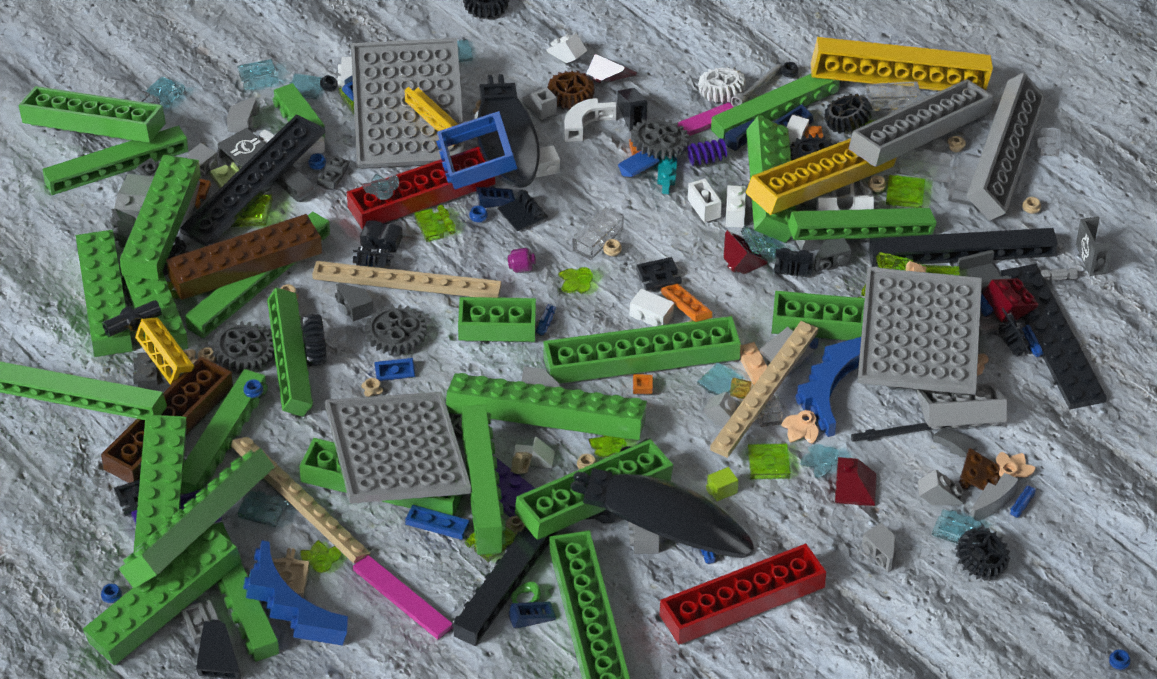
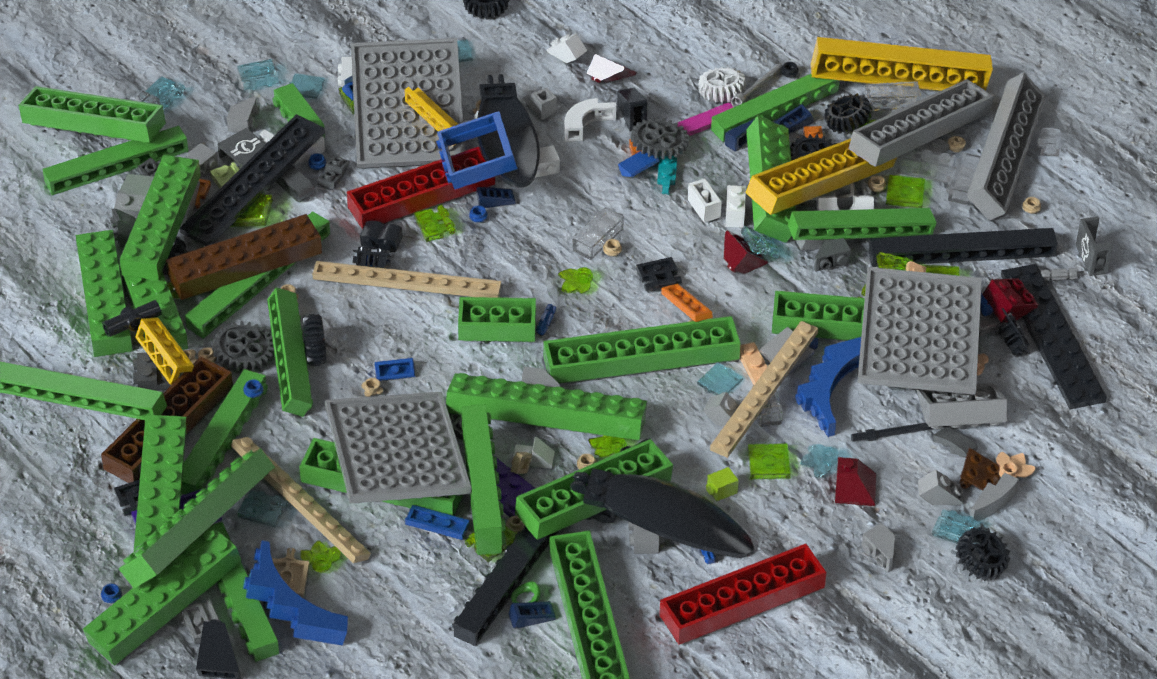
black plate [320,75,337,92] -> none
dark grey slope [335,283,373,321] -> none
dark pink tile [353,555,453,640] -> none
clear light blue plate [363,174,399,200] -> none
dark grey gear [365,304,427,355] -> none
black hinge [497,189,548,232] -> none
magenta head [508,248,536,273] -> none
reddish brown gear [547,70,595,110] -> none
white brick [630,289,674,326] -> none
orange plate [633,374,653,394] -> none
dark purple piece [687,138,727,166] -> none
clear yellow plate [730,378,752,399] -> none
black hinge [774,248,813,277] -> none
light nougat plate [781,410,819,444] -> none
white slope [786,115,809,146] -> none
dark grey panel [956,250,1010,293] -> none
blue axle [1010,485,1036,518] -> none
blue axle [1022,325,1043,357] -> none
blue plate [1109,649,1131,670] -> none

